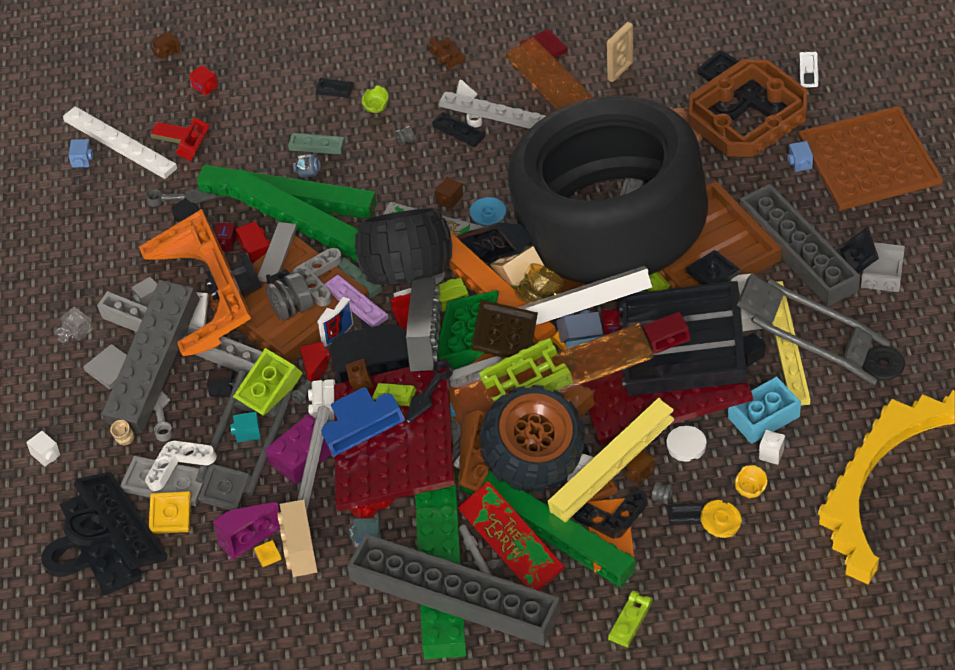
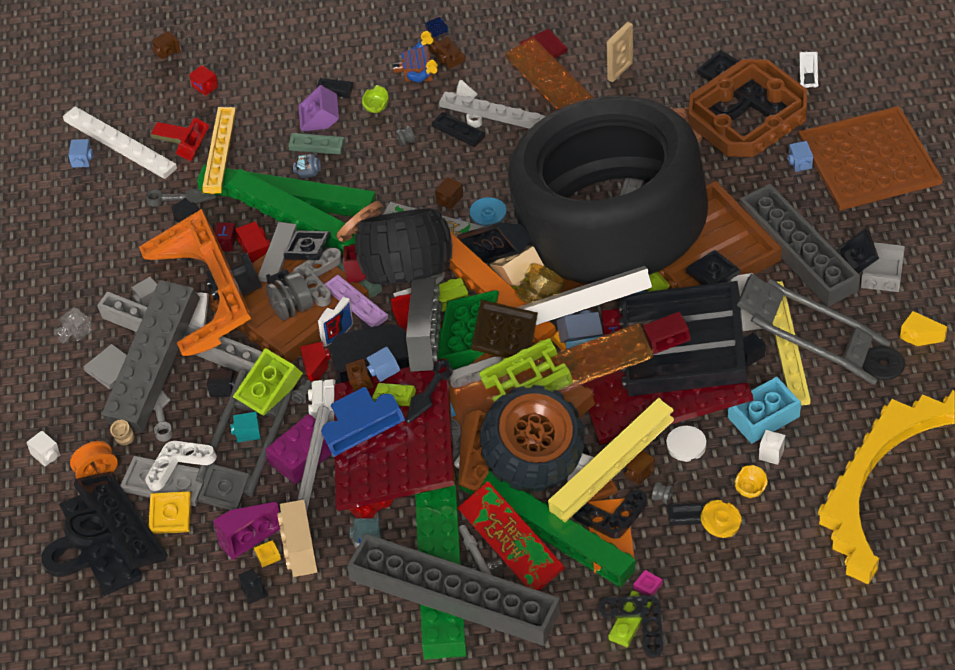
none -> orange wheel [70,441,118,479]
none -> yellow plate [203,107,236,194]
none -> black brick [238,569,268,604]
none -> black tile [283,231,331,260]
none -> medium lavender slope [299,85,339,131]
none -> nougat tile [336,201,384,243]
none -> dark red brick [343,244,366,283]
none -> medium blue brick [367,347,401,382]
none -> torso [392,31,438,83]
none -> clear blue tile [425,17,448,37]
none -> black beam [598,596,663,658]
none -> dark pink plate [633,570,663,596]
none -> yellow slope [900,311,948,346]

